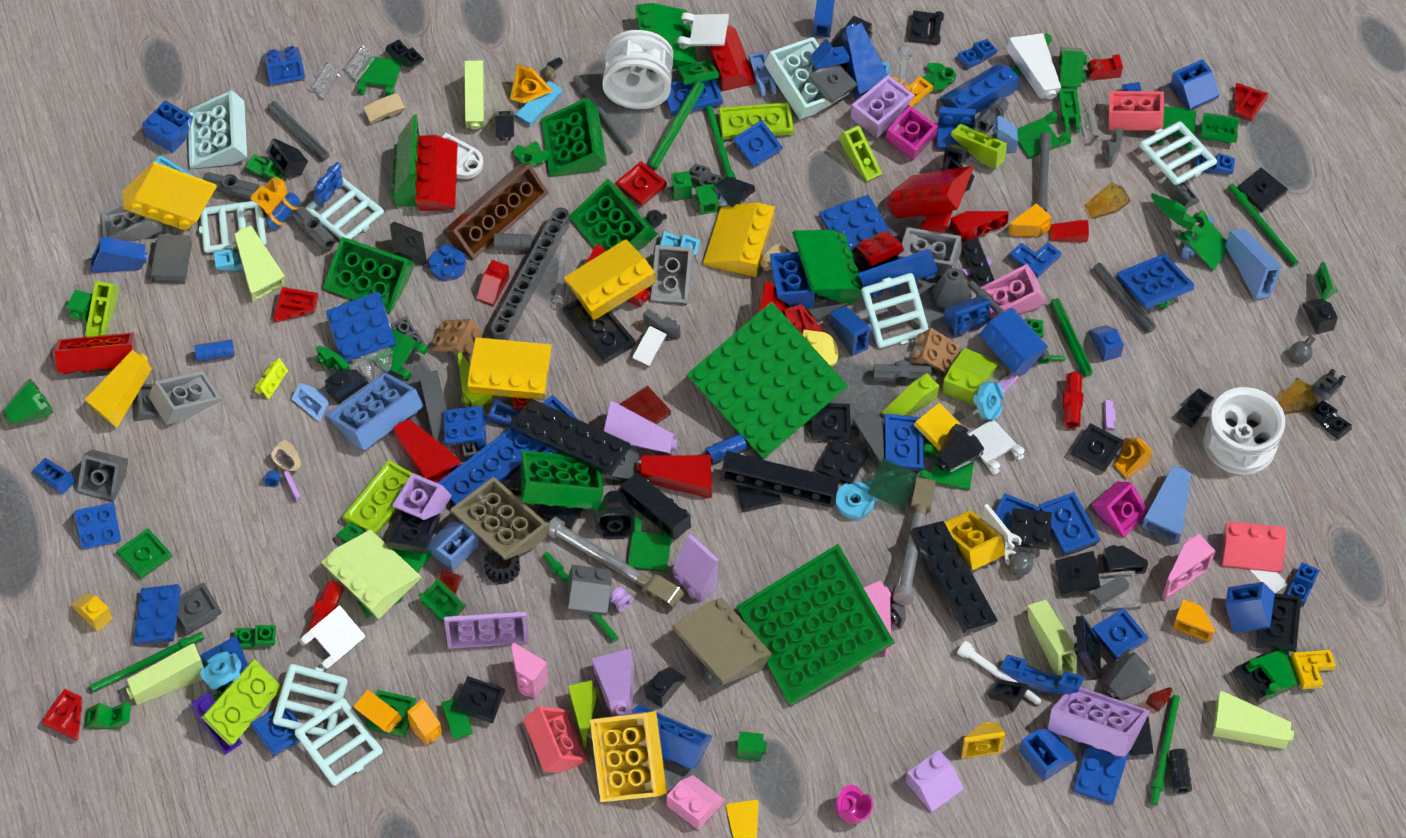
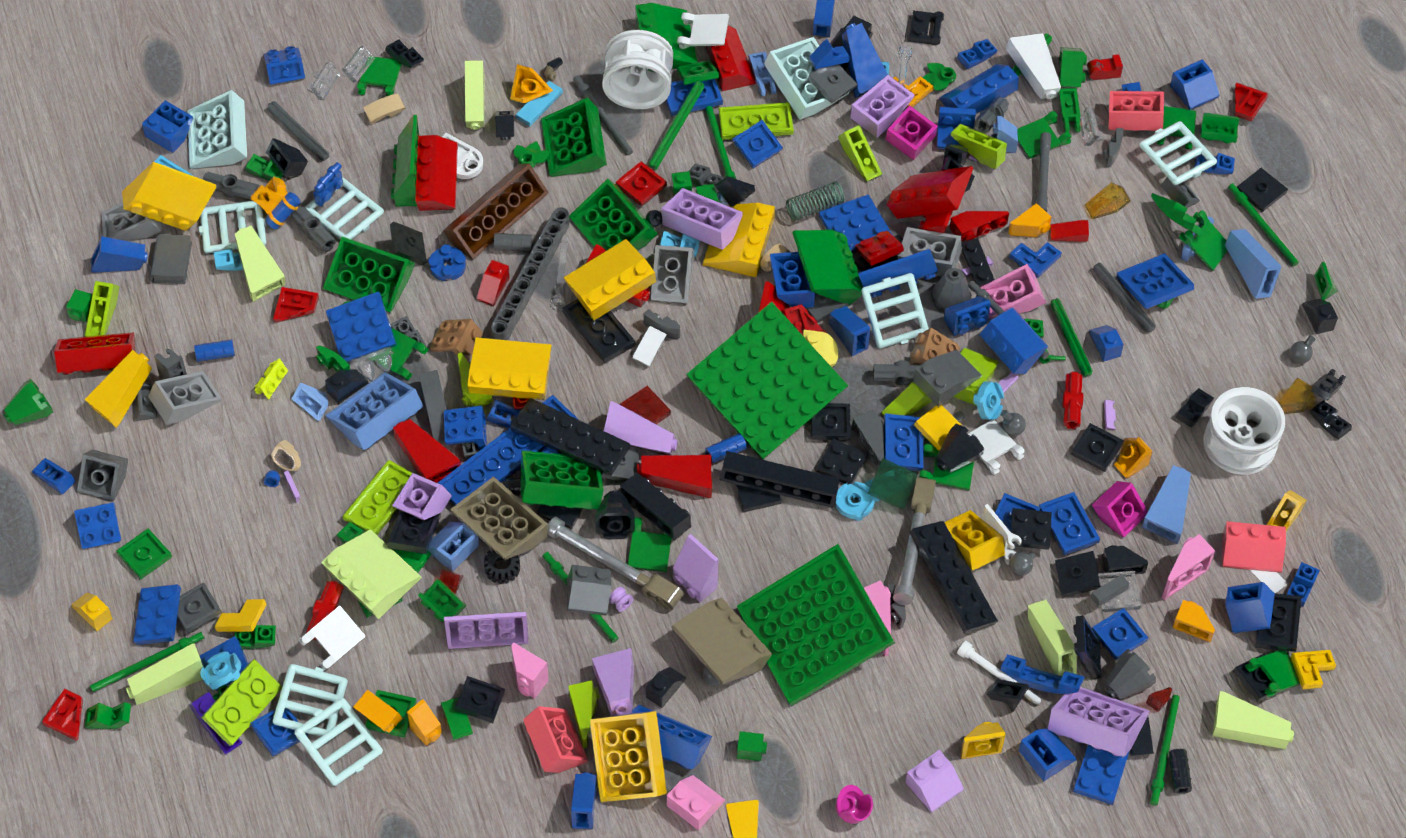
none -> dark grey hinge [154,349,187,380]
none -> yellow tile [215,599,267,632]
none -> blue slope [571,772,597,829]
none -> lavender slope [661,188,743,250]
none -> sand green piece [786,181,845,221]
none -> dark grey slope [913,350,982,407]
none -> dark grey piece [1001,410,1026,436]
none -> yellow slope [1267,490,1307,532]

